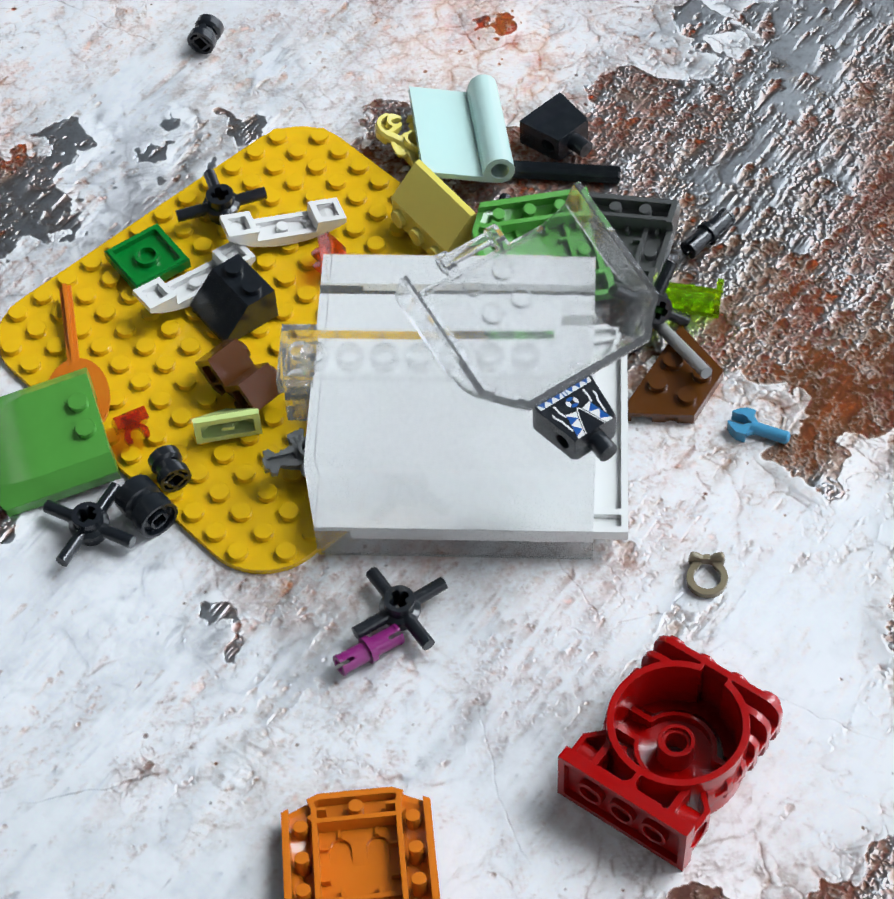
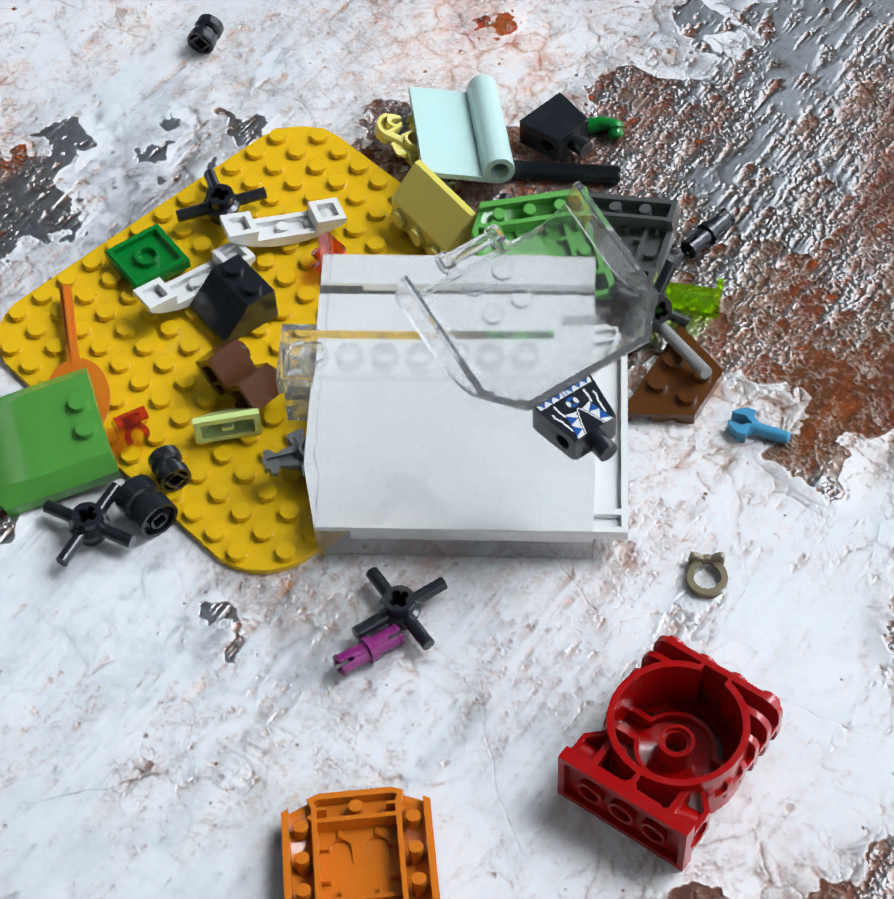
none -> green arm [587,116,624,140]

